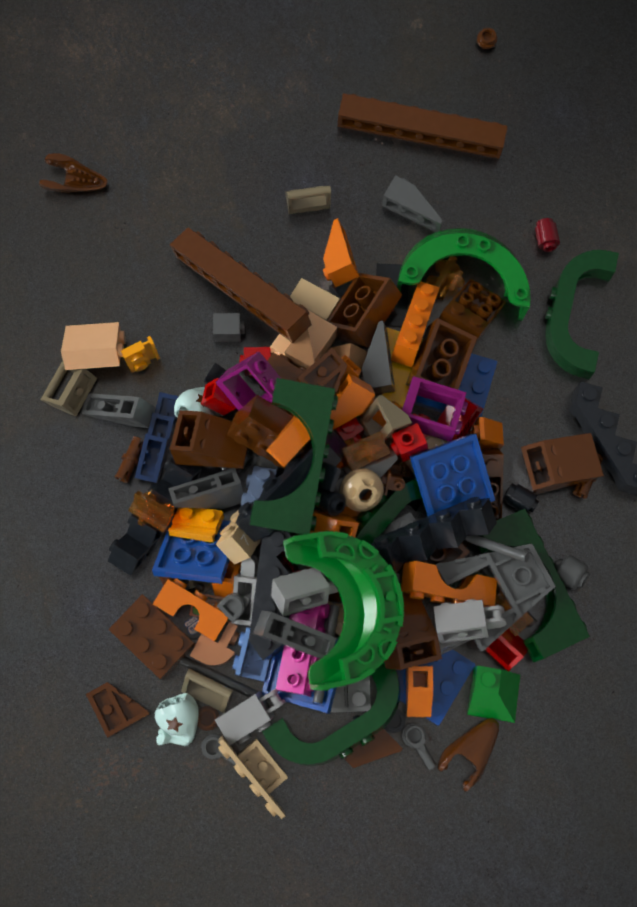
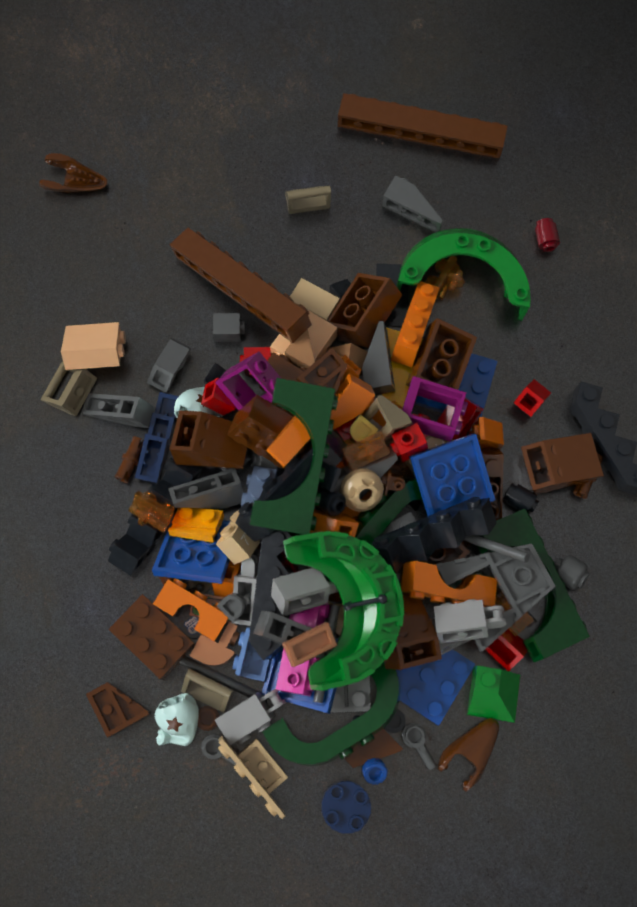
light orange plate [121,336,160,373] -> none
orange slope [323,218,360,287] -> none
orange slope [406,666,433,717] -> none
reddish brown slope [439,279,506,346] -> none
reddish brown plate [477,28,497,49] -> none
dark green arch [545,250,619,379] -> none
none -> dark grey slope [147,338,191,393]
none -> nougat tile [282,622,337,667]
none -> dark blue brick [321,780,371,834]
none -> black hinge [343,594,387,611]
none -> light yellow tile [350,414,379,443]
none -> blue tile [362,758,388,785]
none -> red brick [513,379,551,417]

